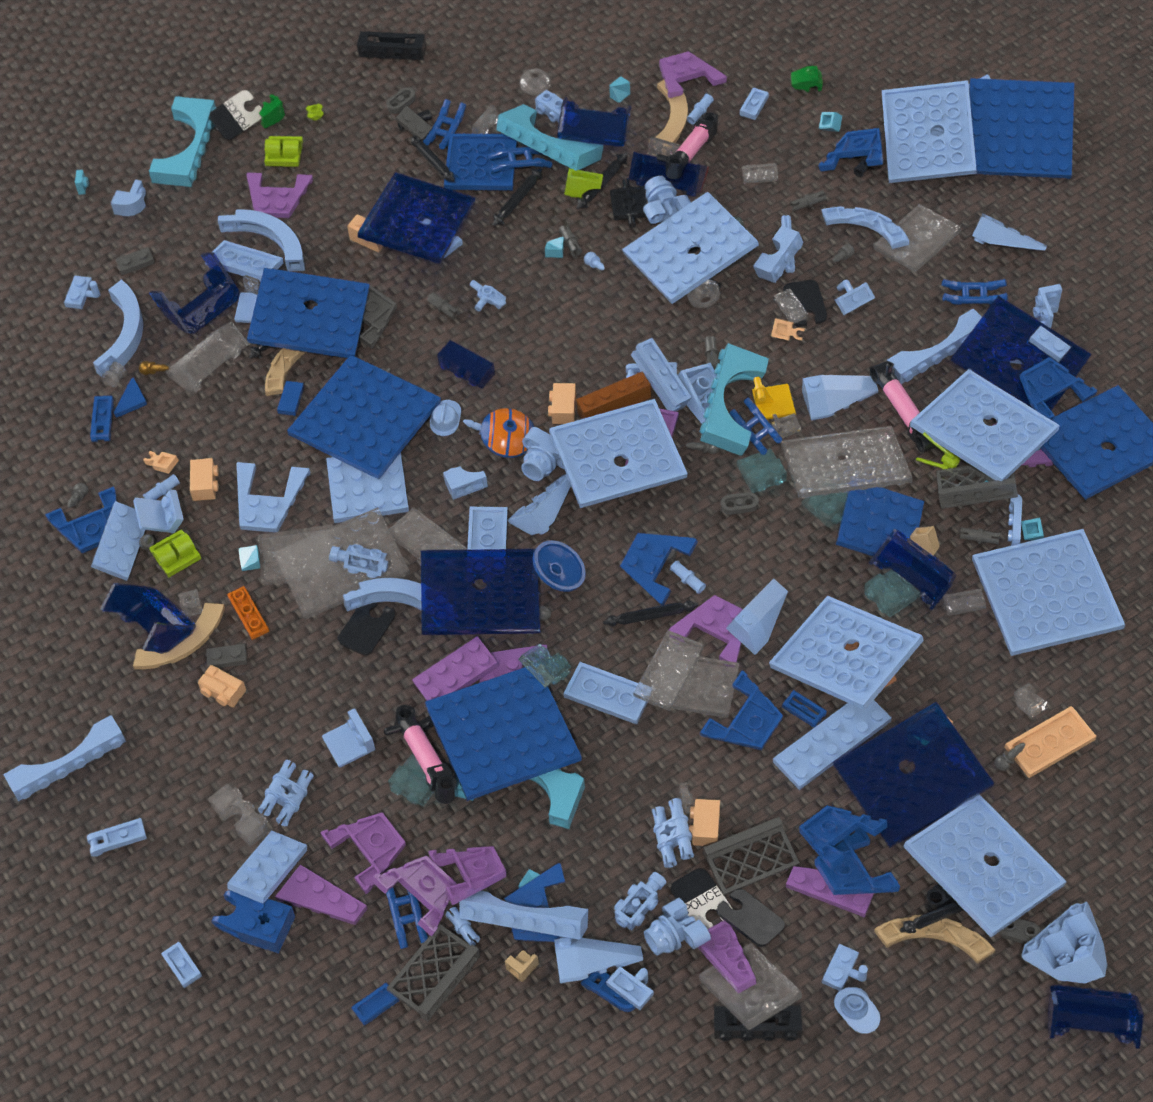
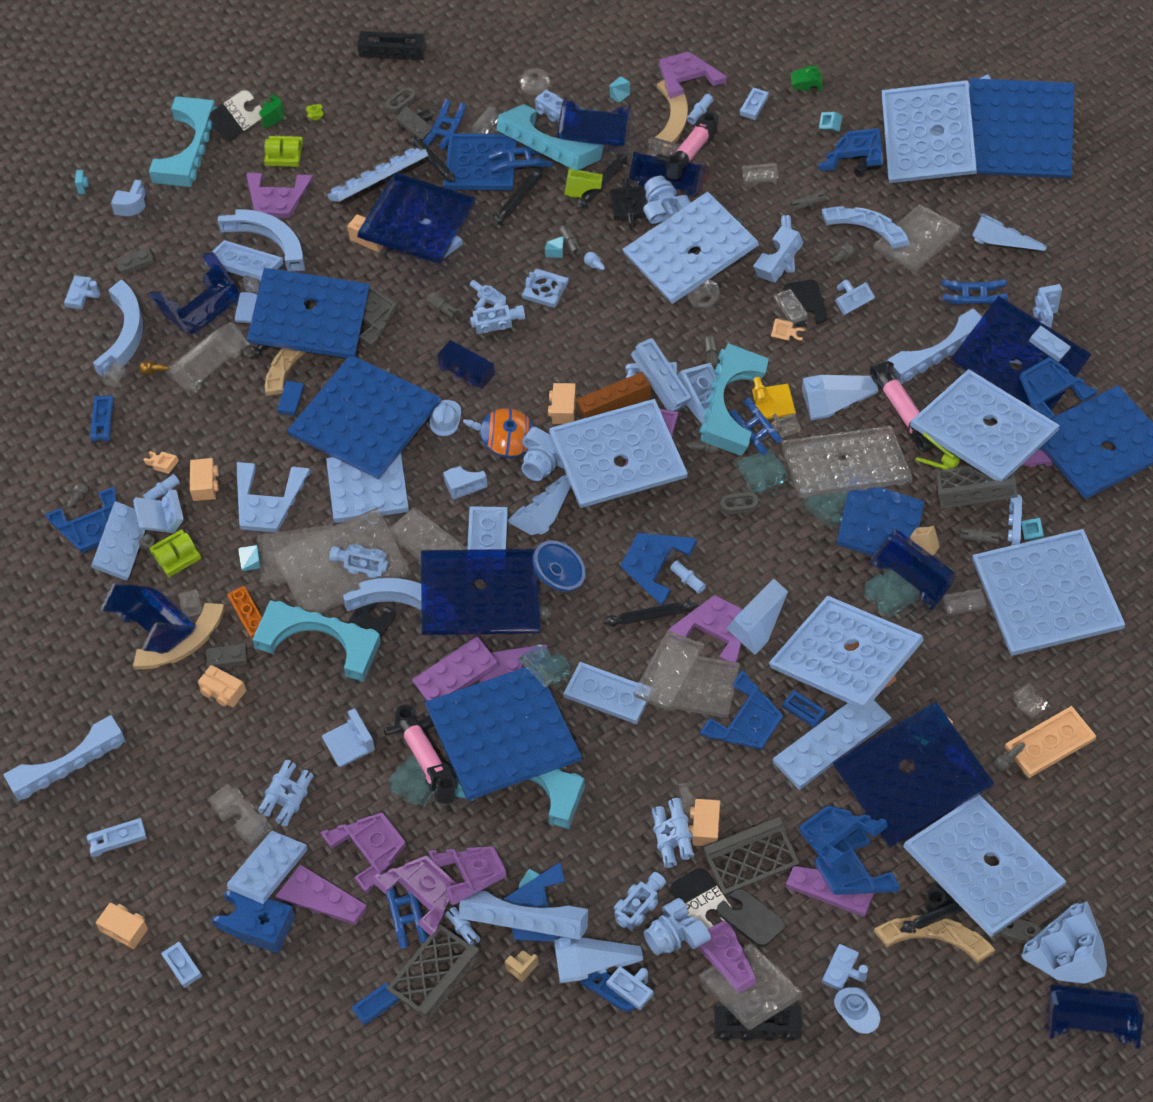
blue tile [114,378,147,418] -> none
none -> light nougat brick [96,903,148,950]
none -> medium azure arch [252,600,381,682]
none -> light blue plate [327,148,428,201]
none -> light blue brick [470,303,525,334]
none -> light blue piece [522,269,569,308]

